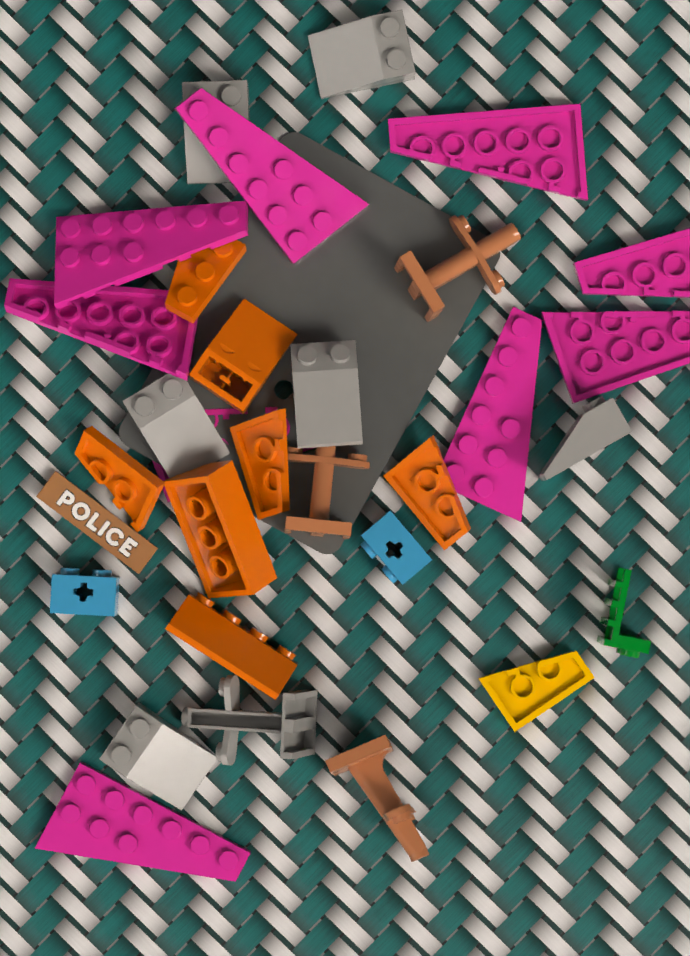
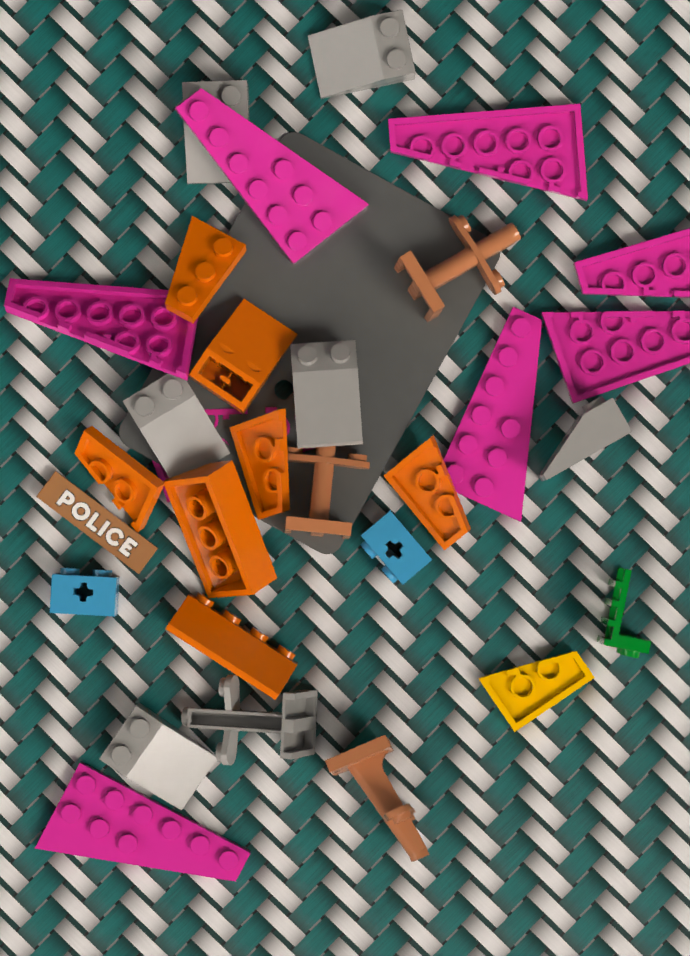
dark pink wing [54,201,248,310] -> none

